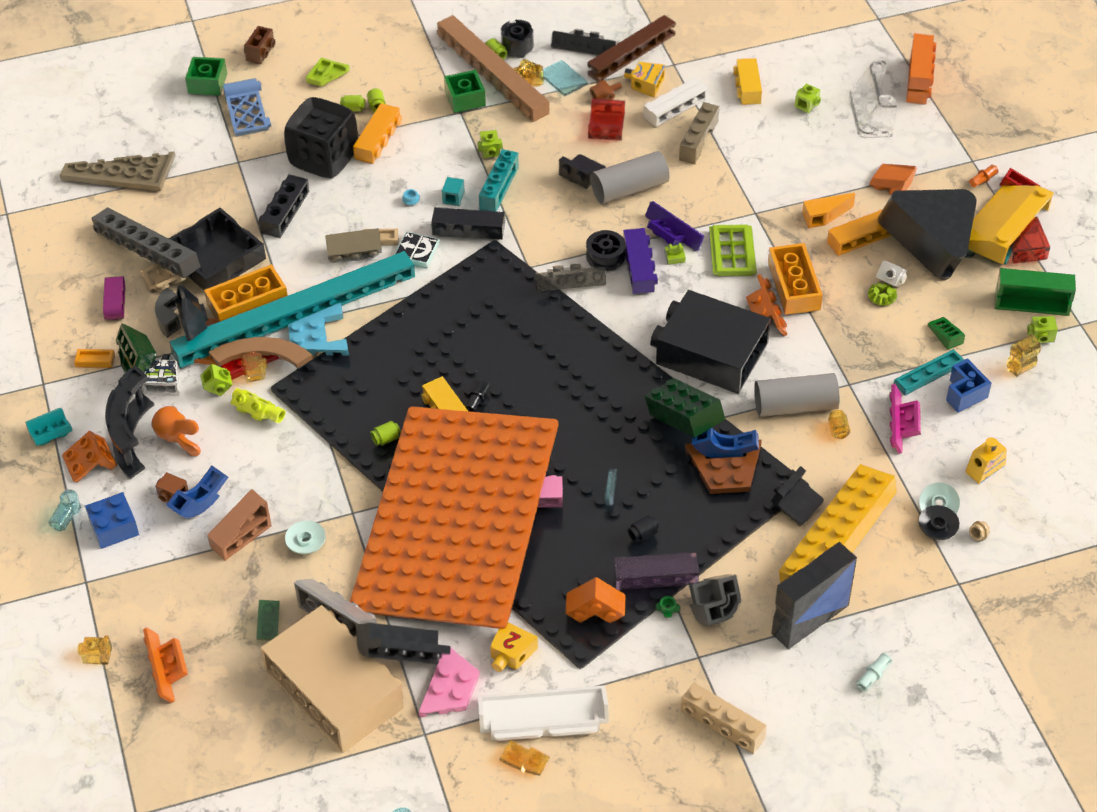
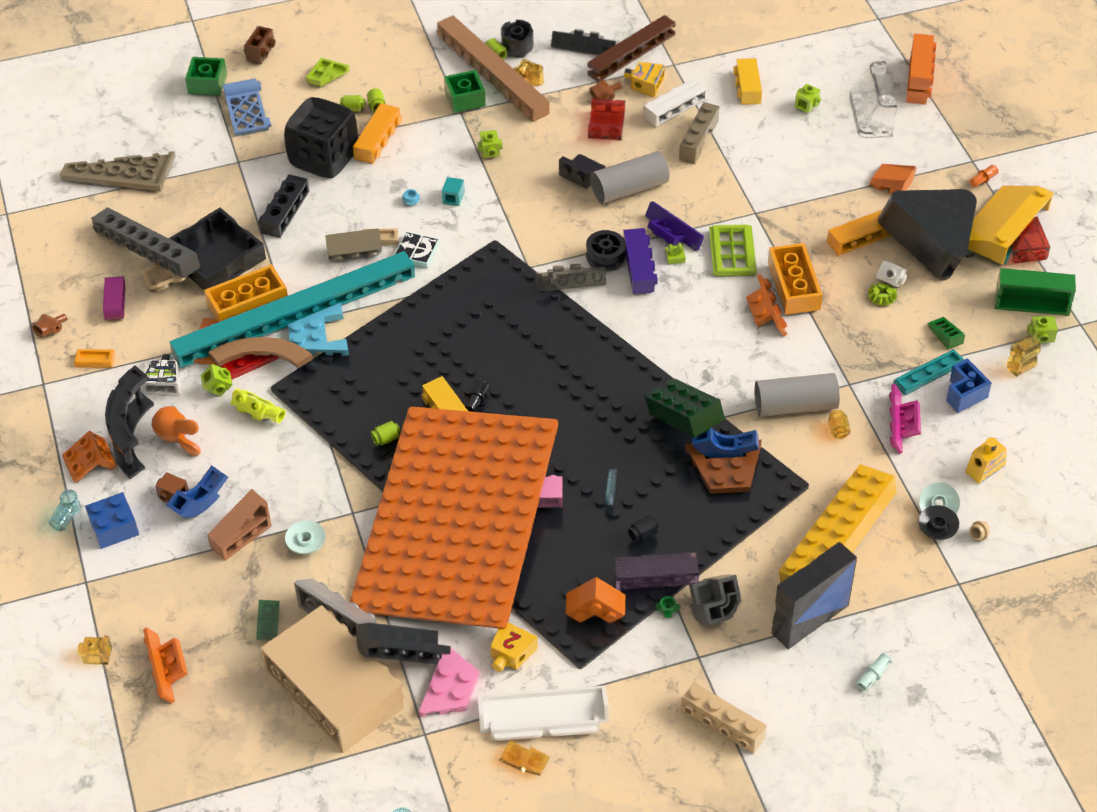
teal bracket [25,408,73,446] -> none
dark green wedge [116,323,156,373] -> none
dark grey brick [155,288,181,338] -> none
black wedge [174,285,209,341] -> none
clear yellow brick [241,351,267,383] -> none
black brick [431,207,505,240] -> none
teal brick [479,149,519,211] -> none
clear light blue piece [539,60,588,96] -> none
black brick [650,289,771,394] -> none
black bracket [771,466,824,526] -> none
light orange slope [802,193,855,228] -> none
red slope [999,168,1040,187] -> none
none -> dark orange piece [32,314,67,337]

